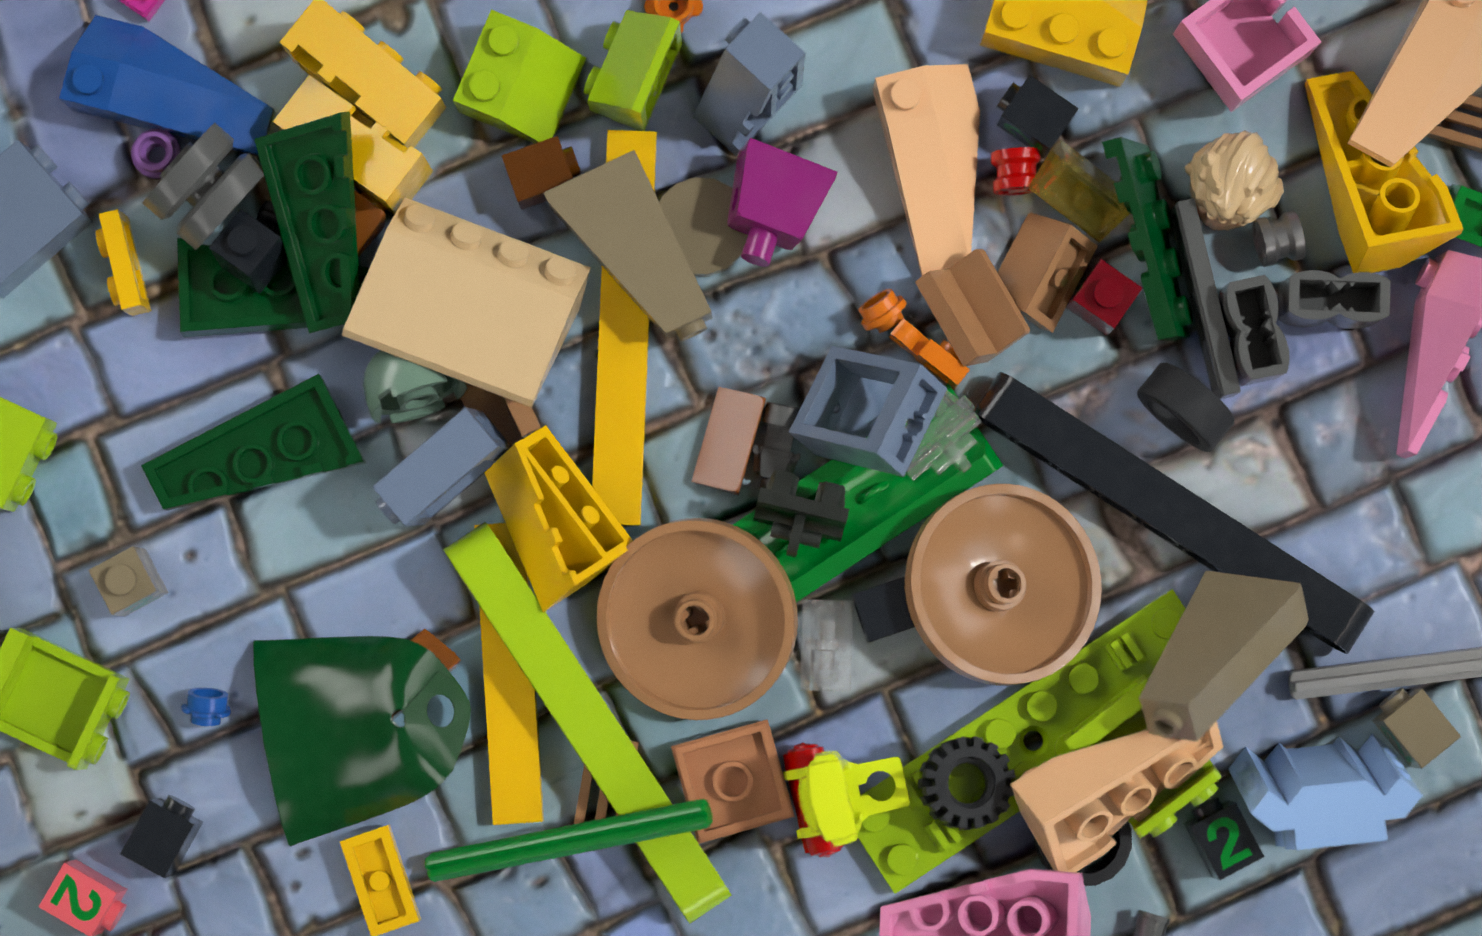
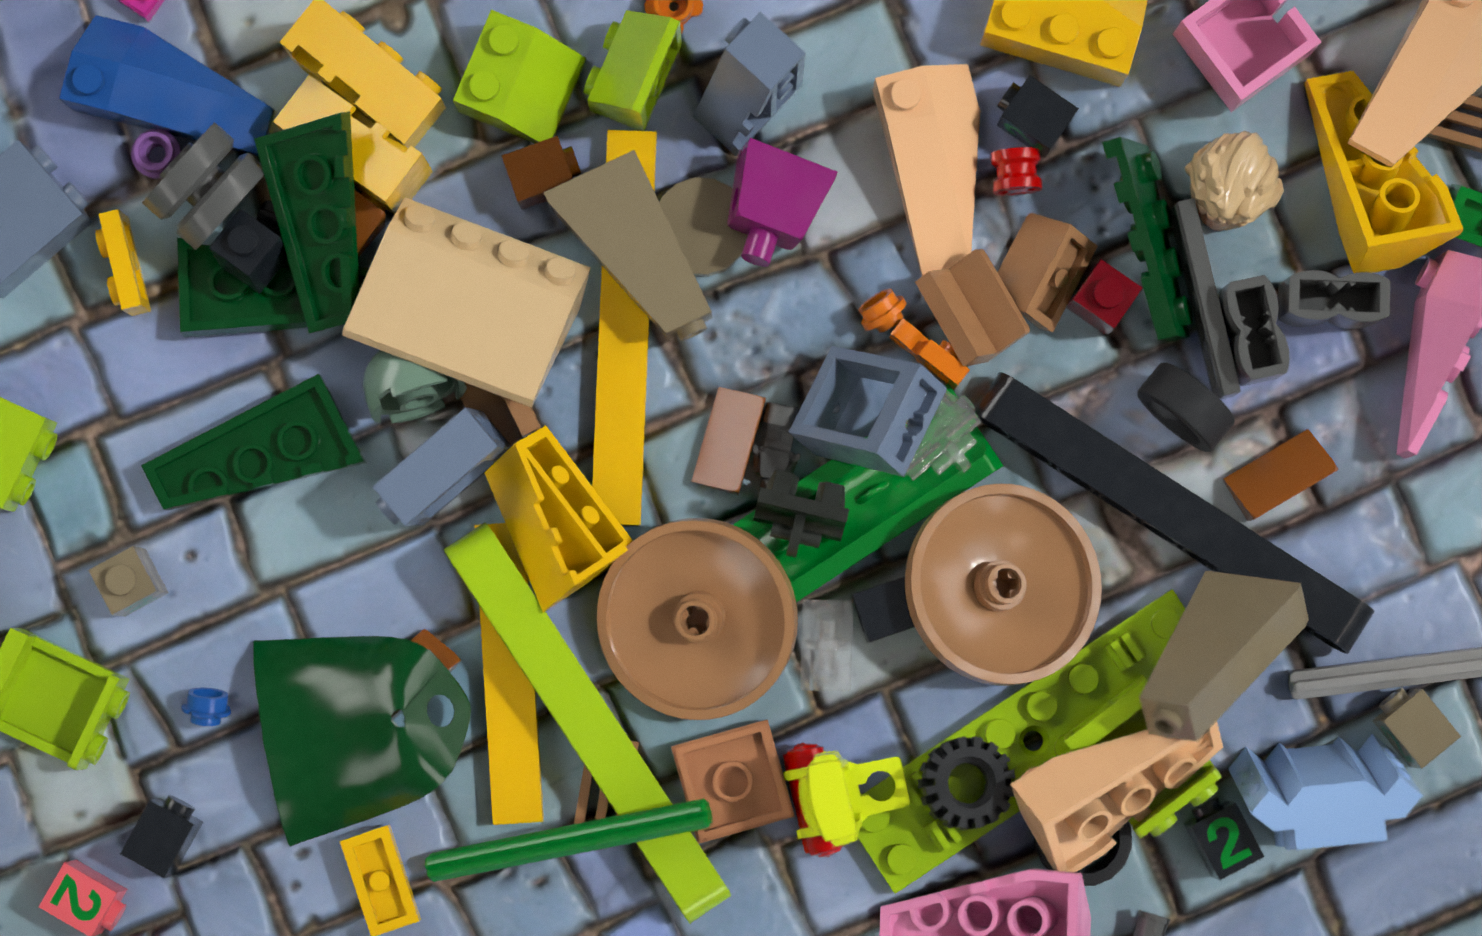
clear yellow slope [1029,139,1130,242] -> none
flat silver wheel [1252,210,1306,267] -> none
none -> dark orange slope [1222,429,1339,521]

